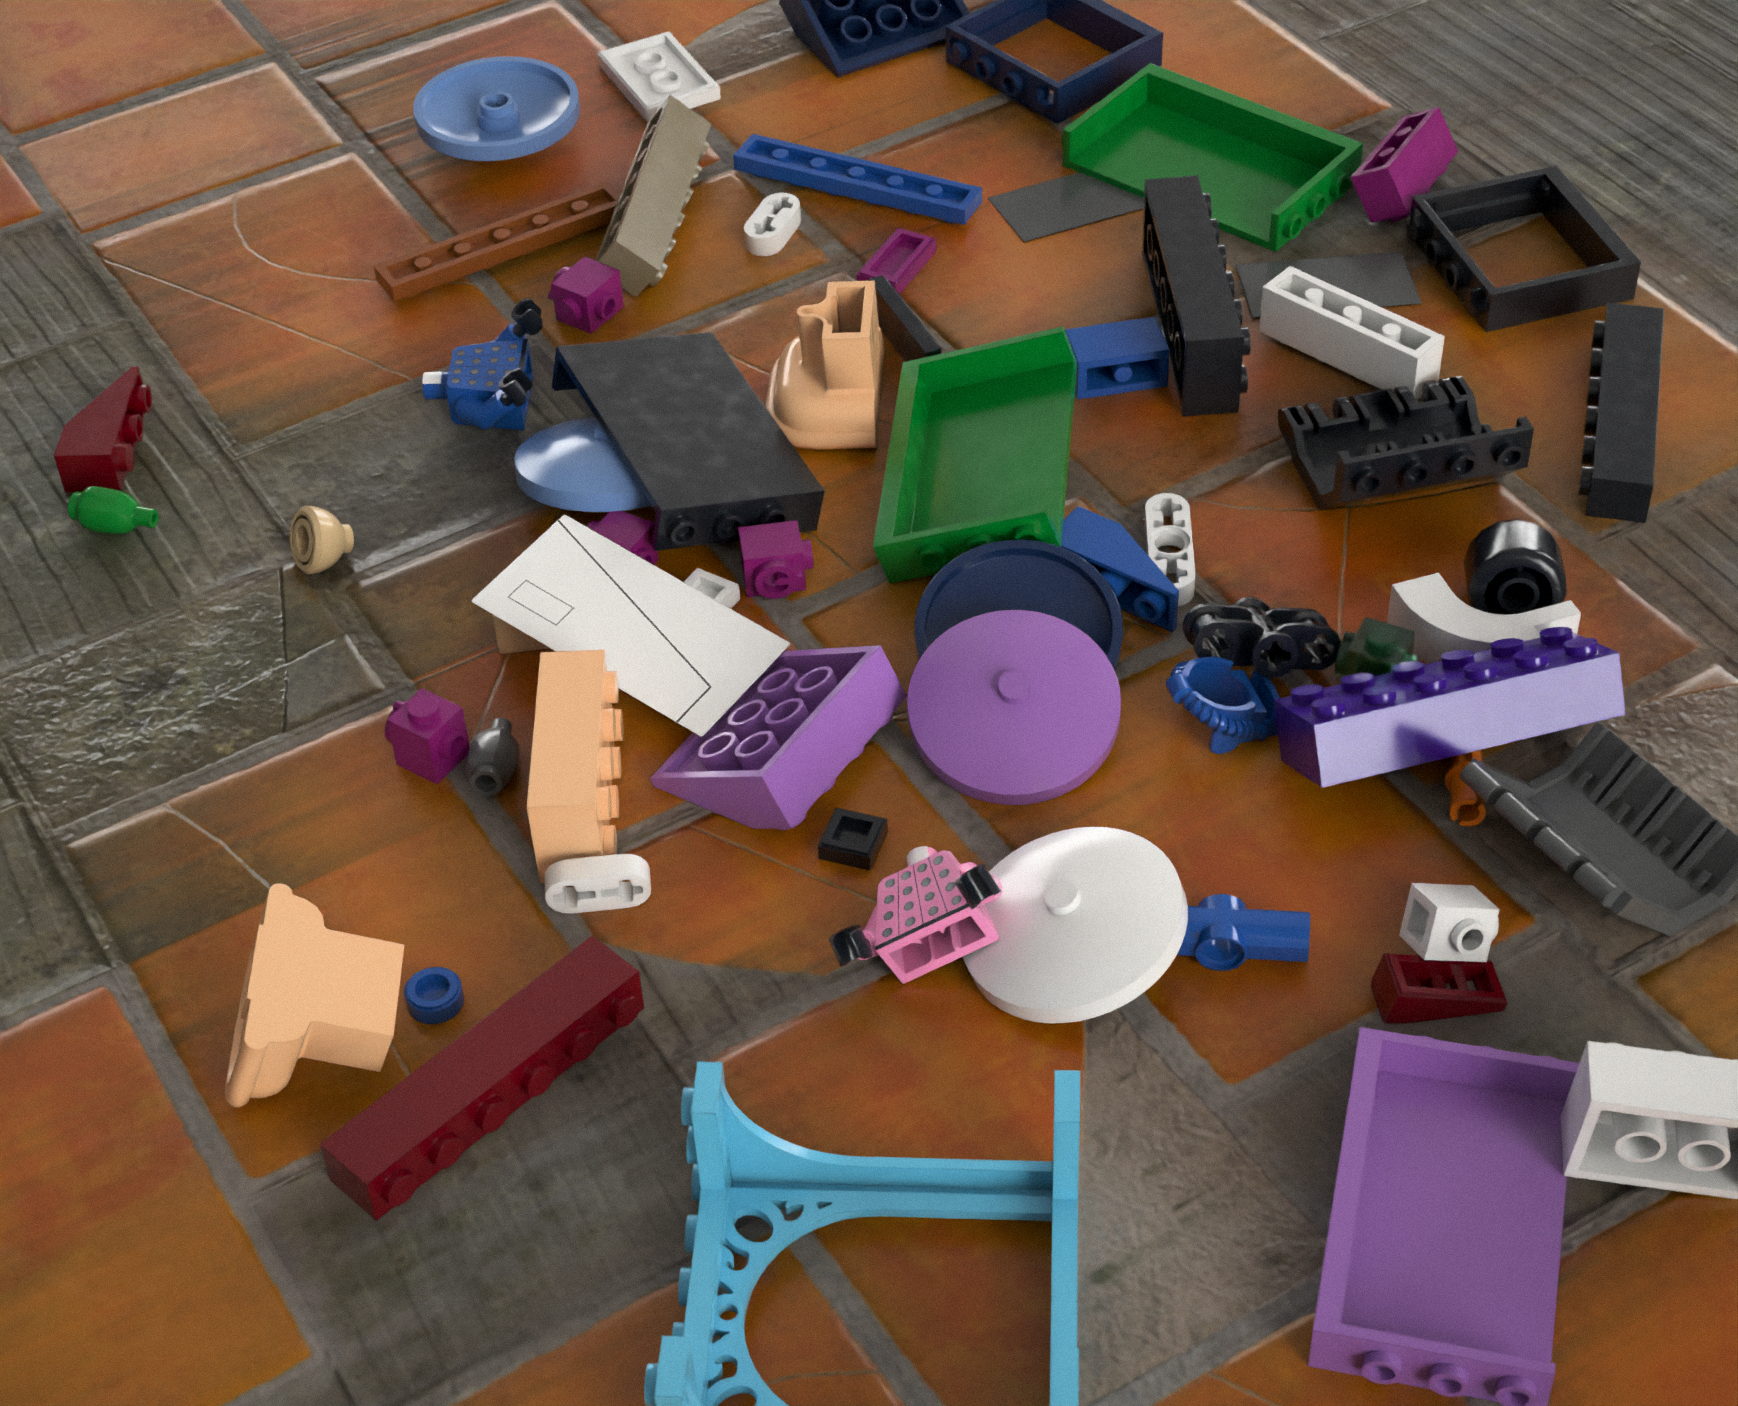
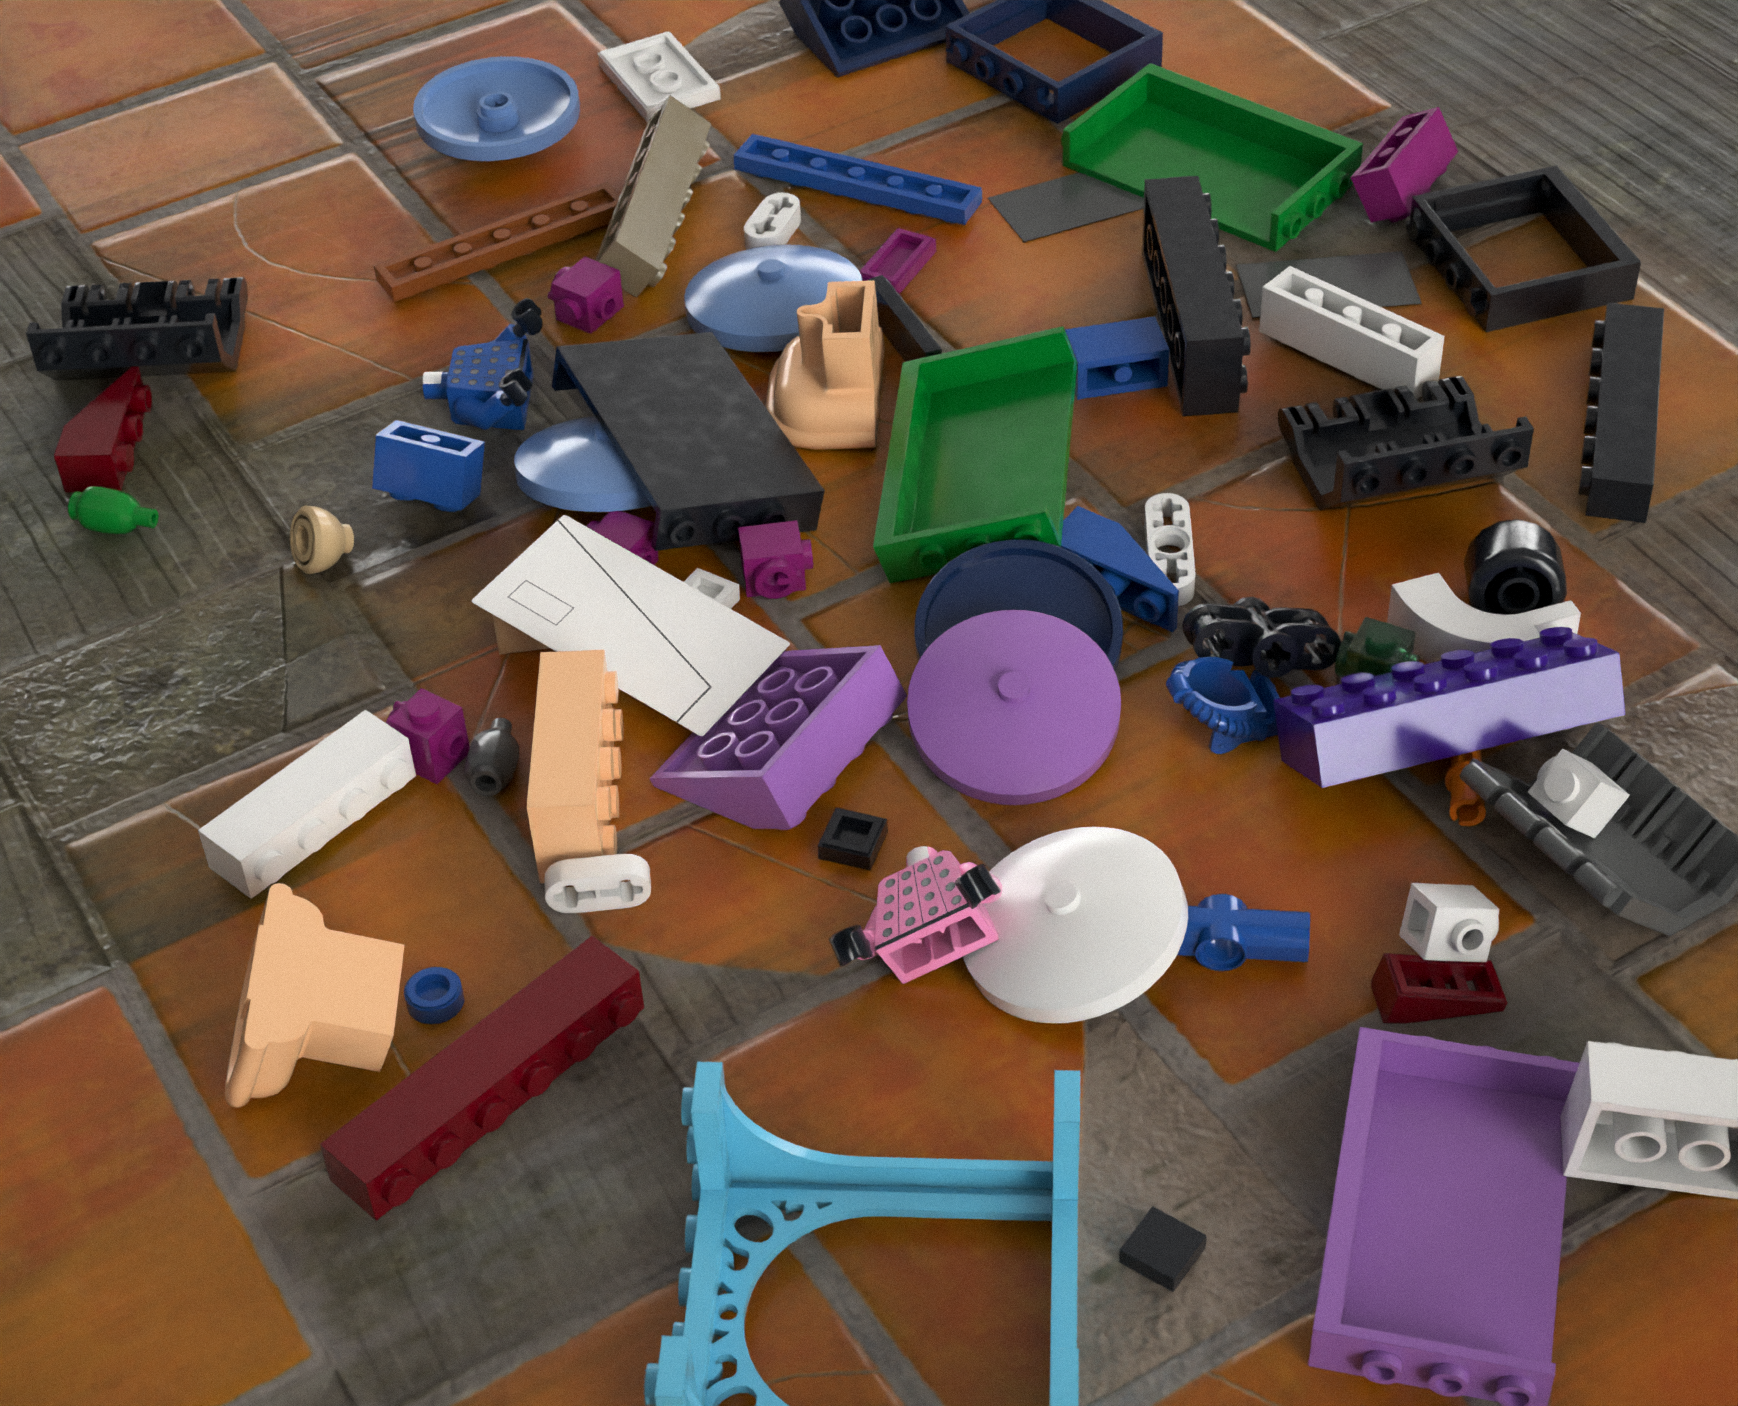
none -> black hinge [26,277,248,381]
none -> white brick [198,710,416,899]
none -> blue brick [372,420,485,512]
none -> medium blue dish [684,245,862,352]
none -> black tile [1119,1206,1207,1292]
none -> white brick [1528,748,1630,838]

